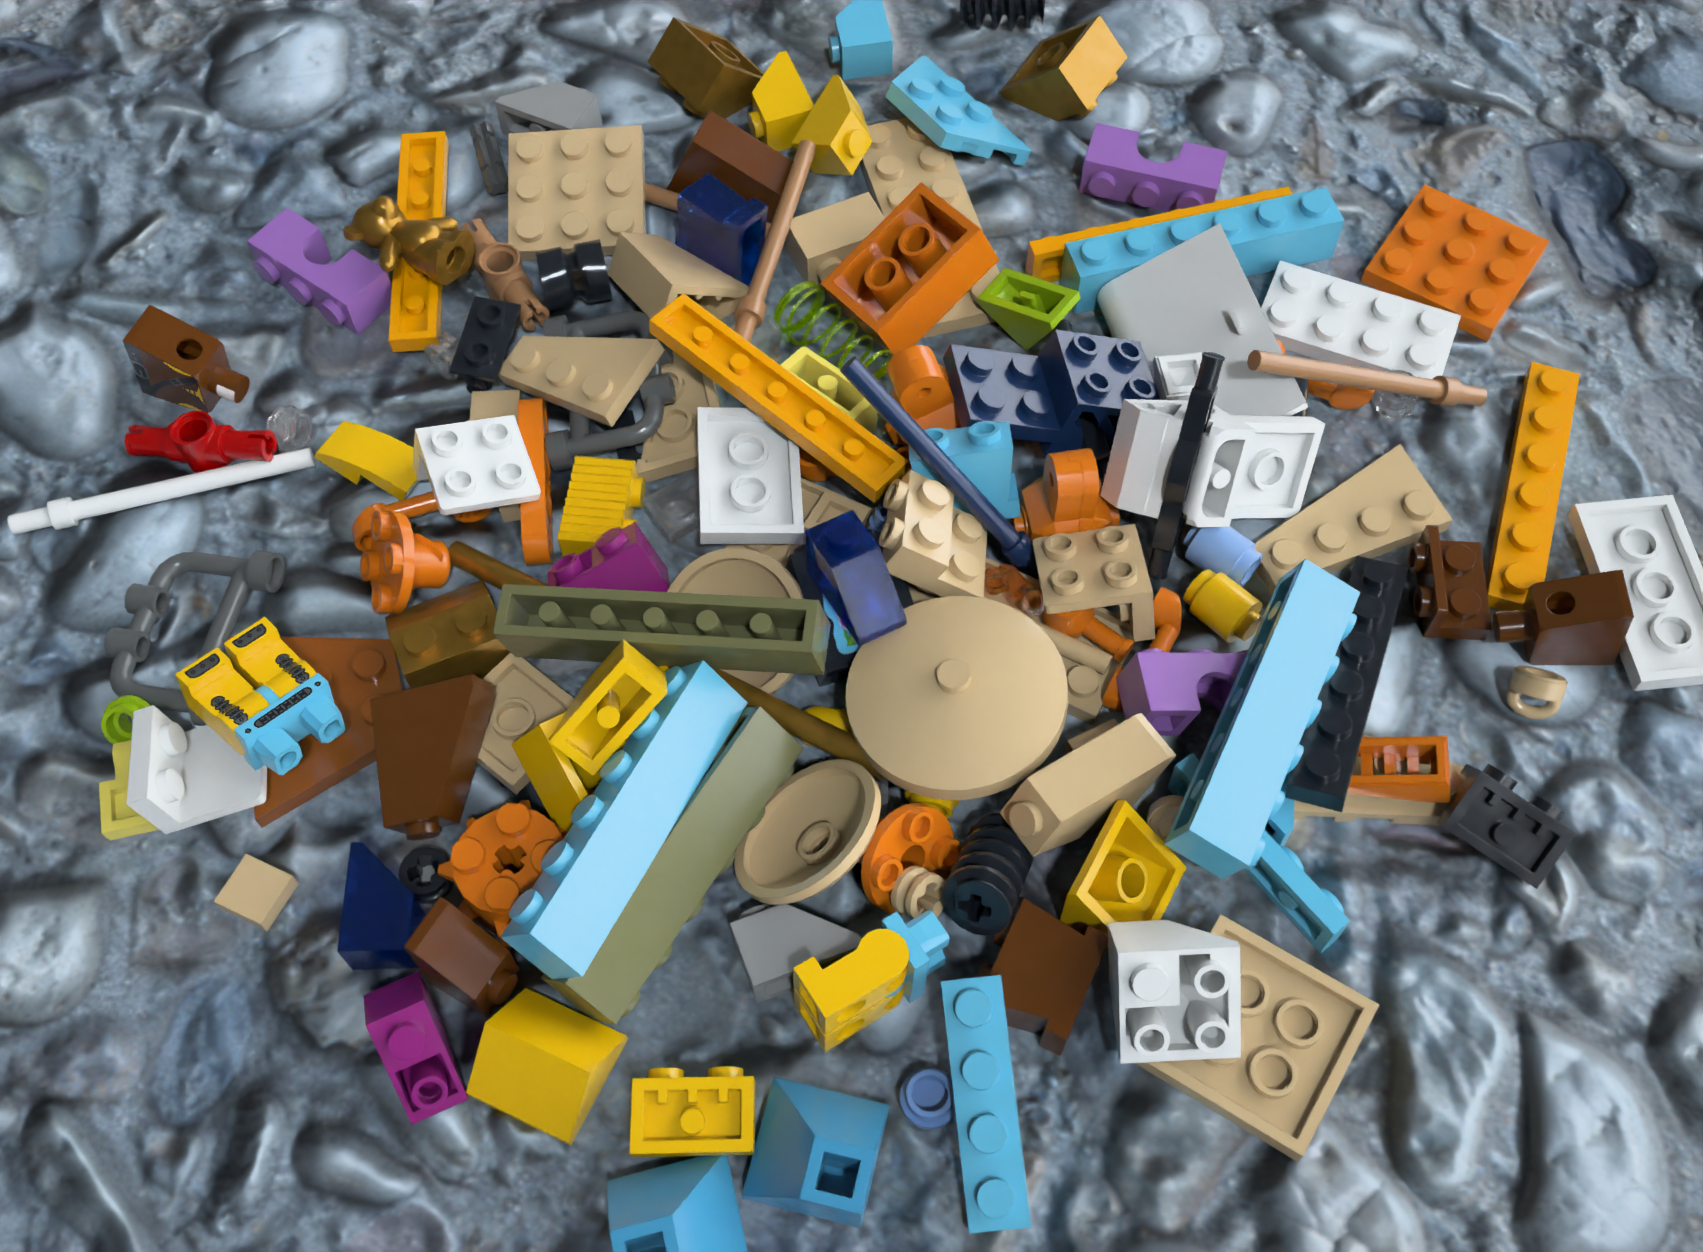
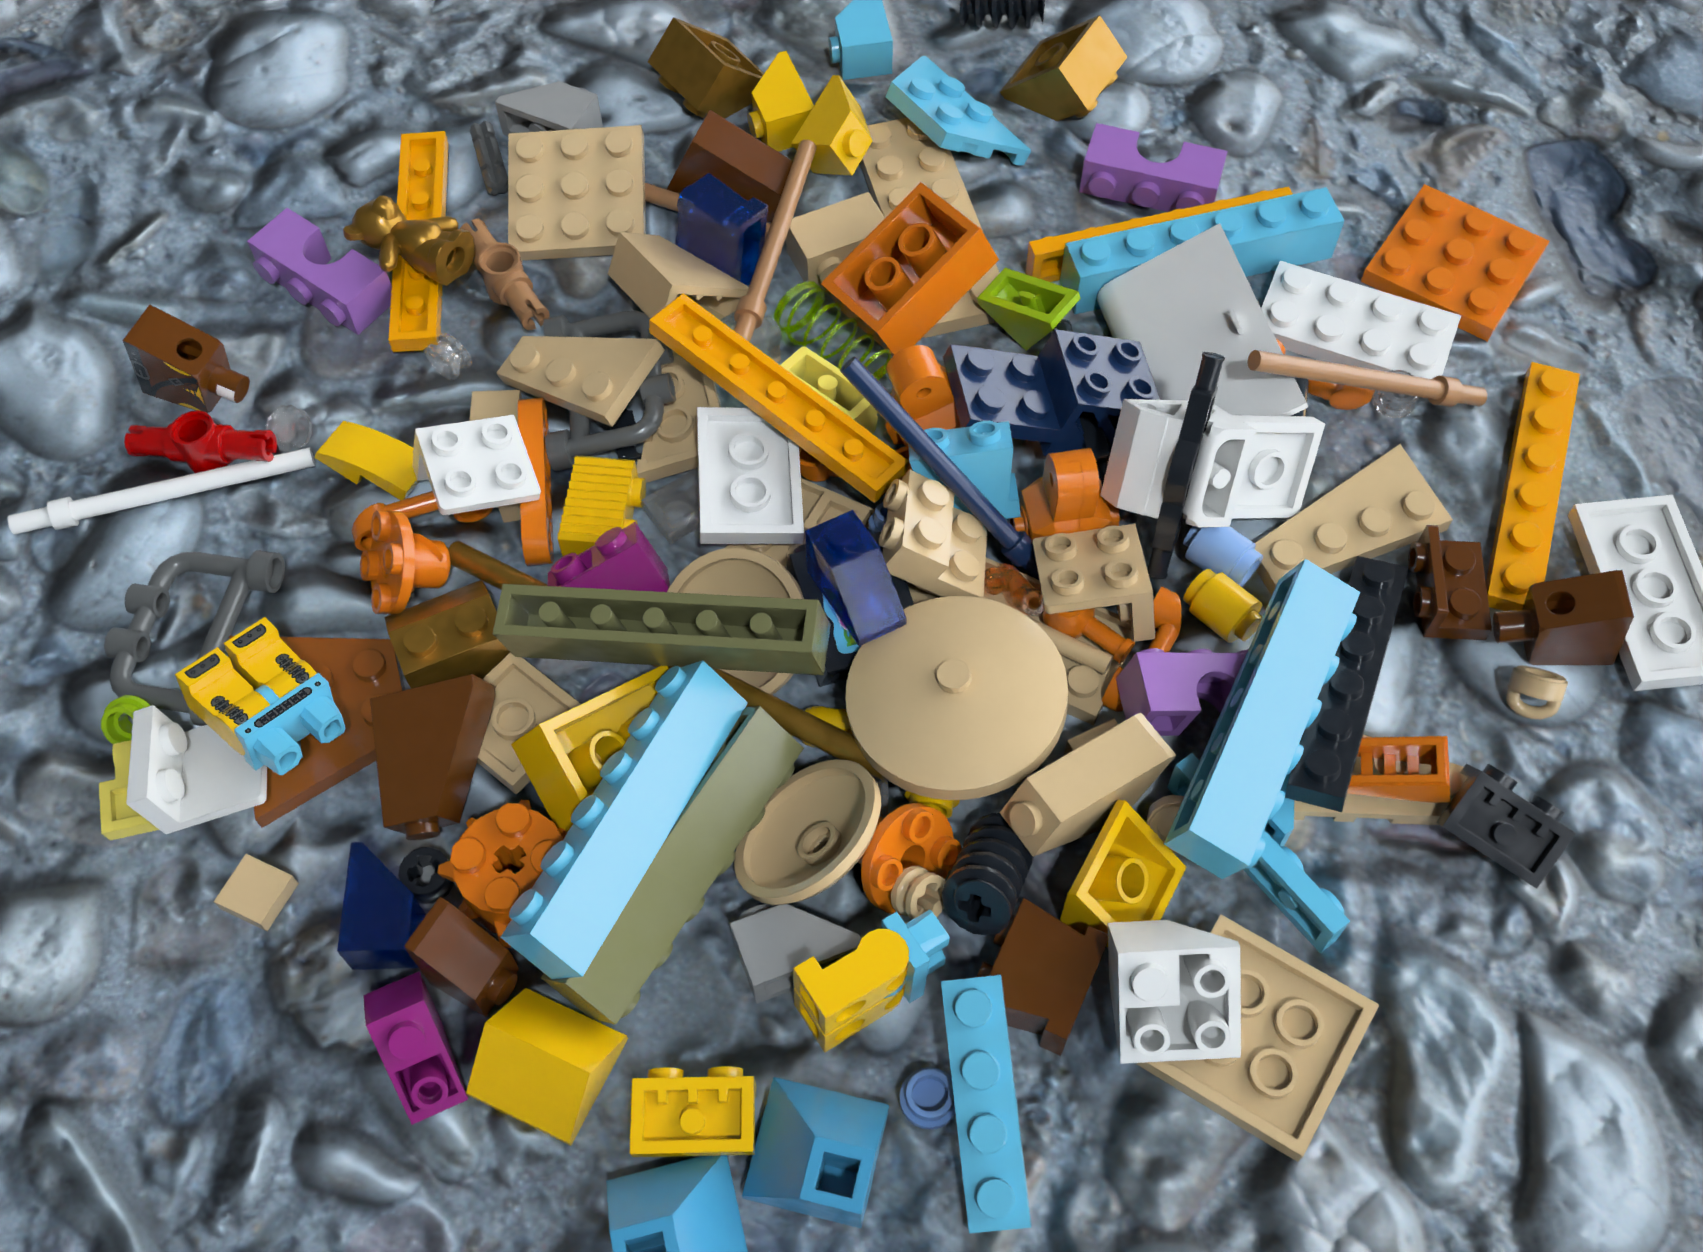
black hinge [449,296,521,393] -> none
black wheel [535,239,612,311] -> none
yellow slope [549,639,668,776] -> none
white slope [1153,352,1202,401] -> none

